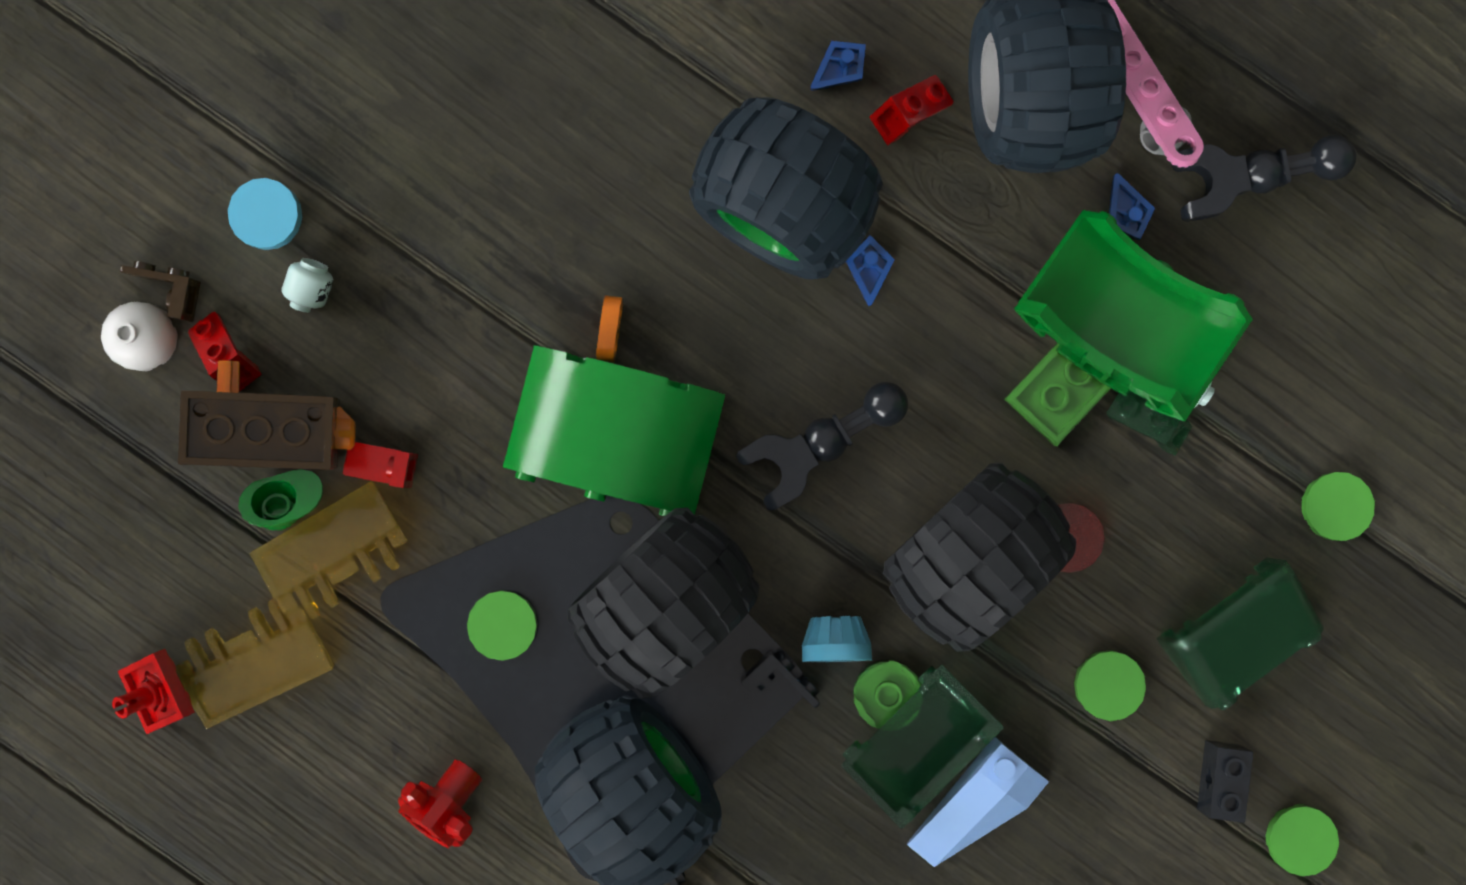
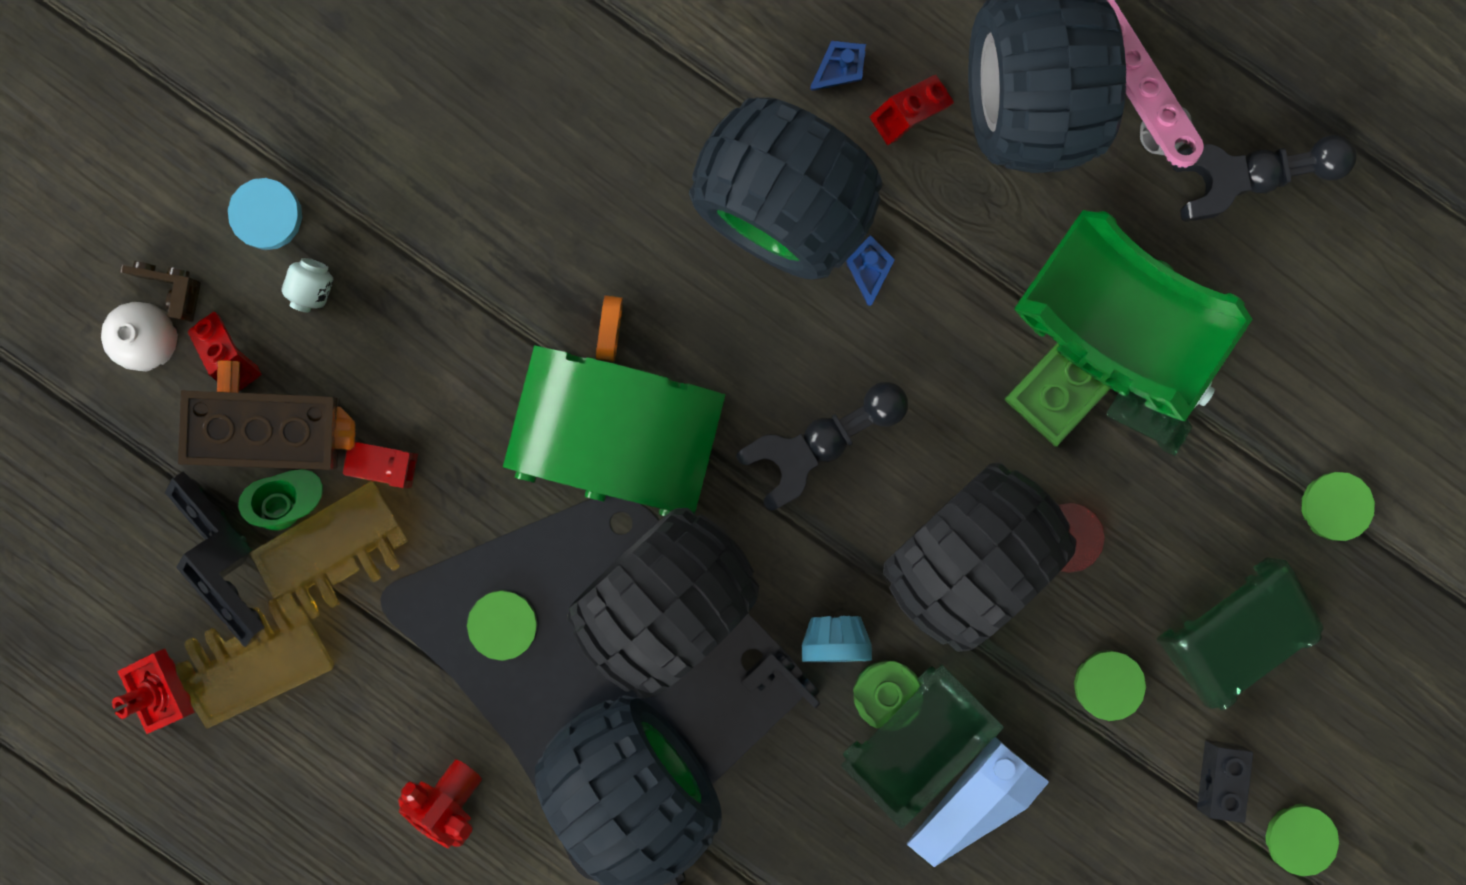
blue piece [1109,173,1155,241] -> none
none -> black bracket [165,471,265,647]

